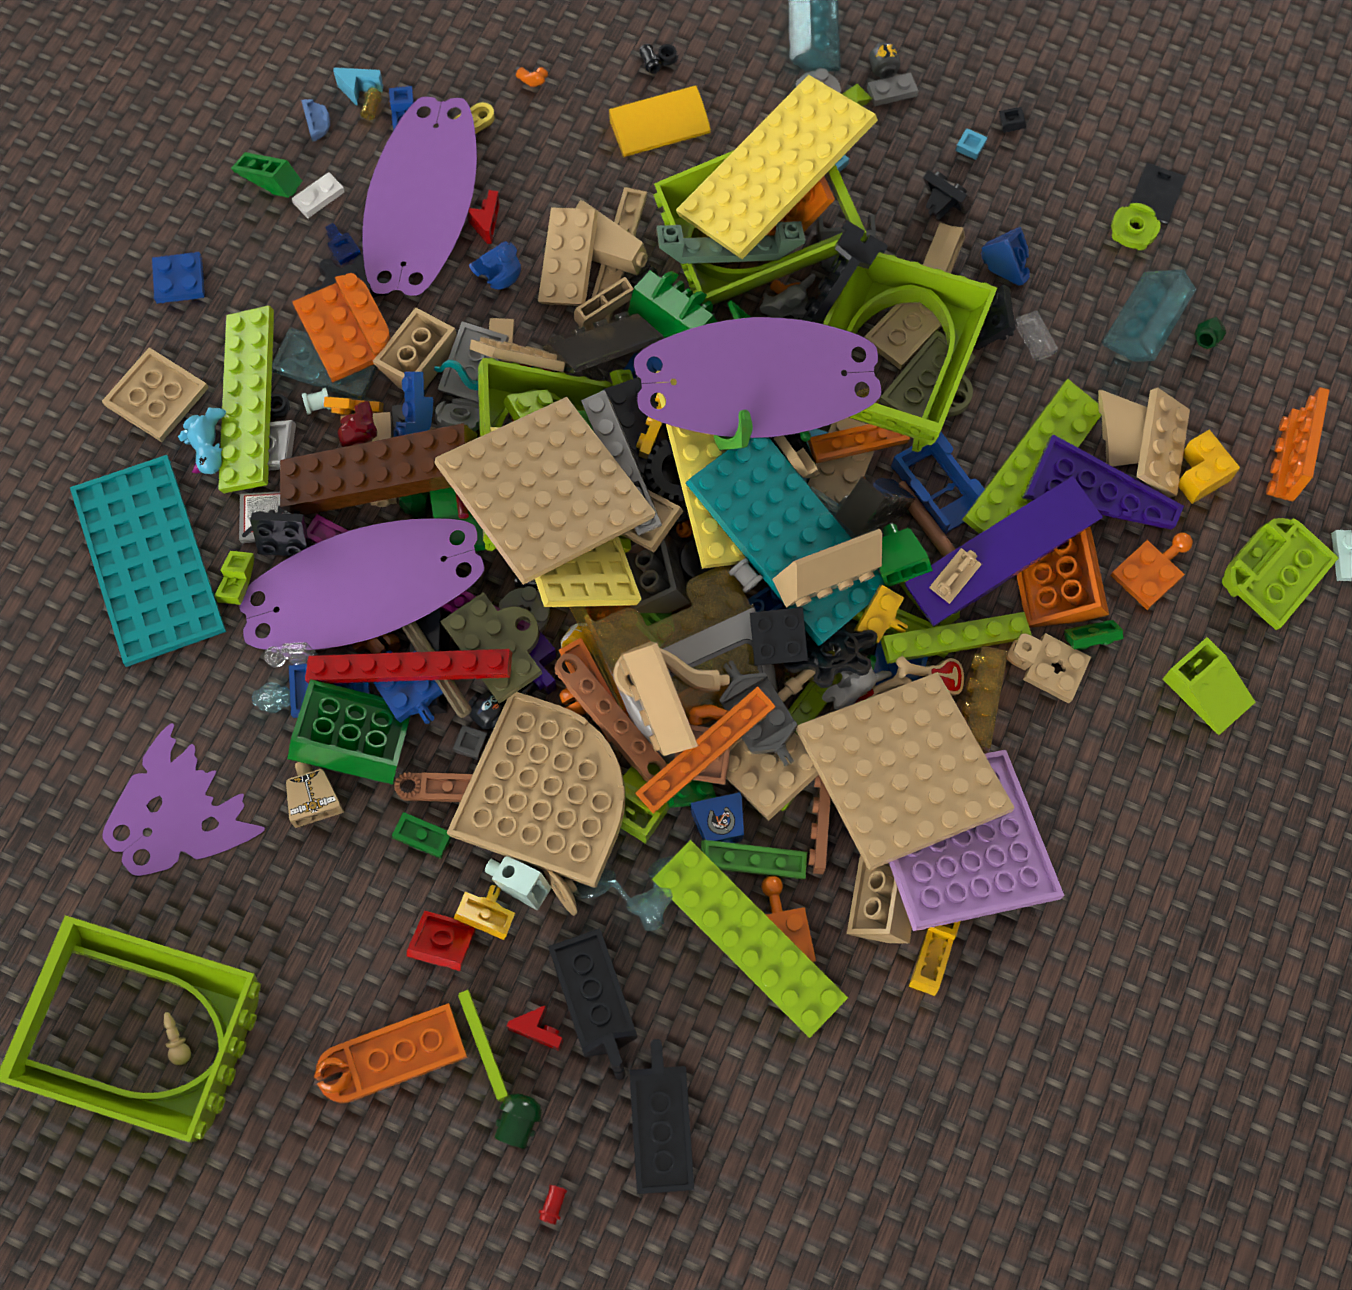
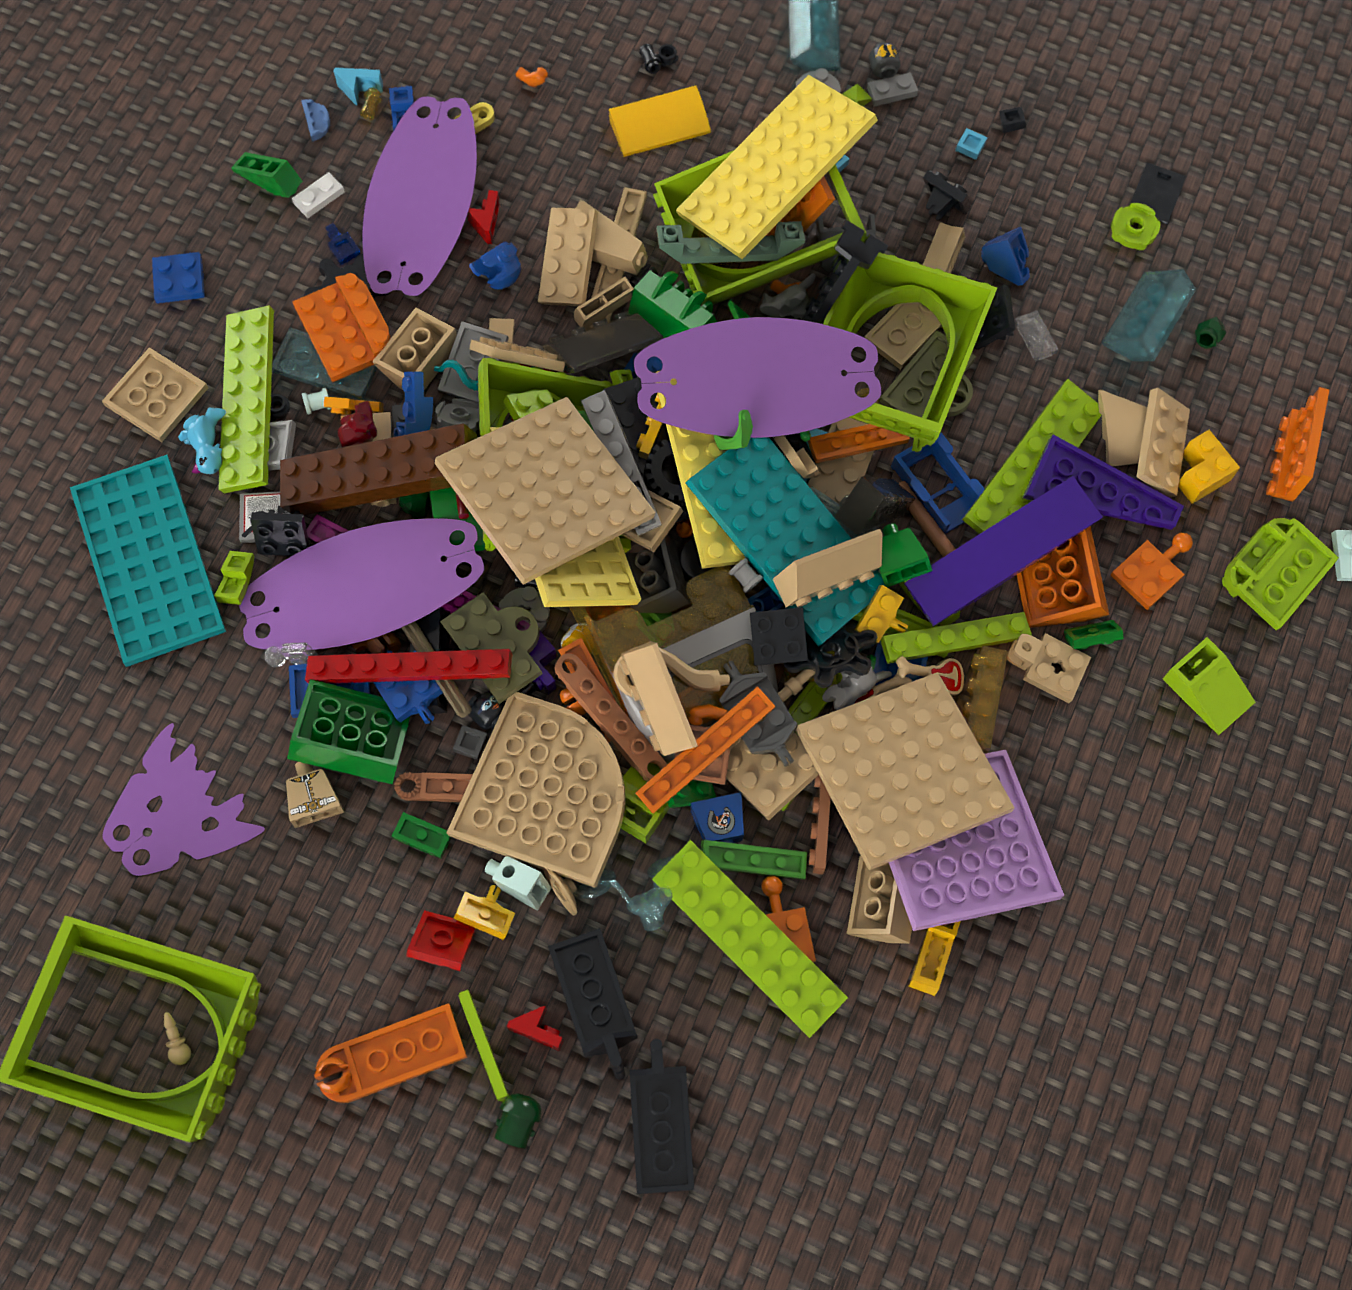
clear light blue rock [252,682,290,714] -> none
red pin [538,1185,567,1225] -> none
tan hinge [929,548,982,604] -> none

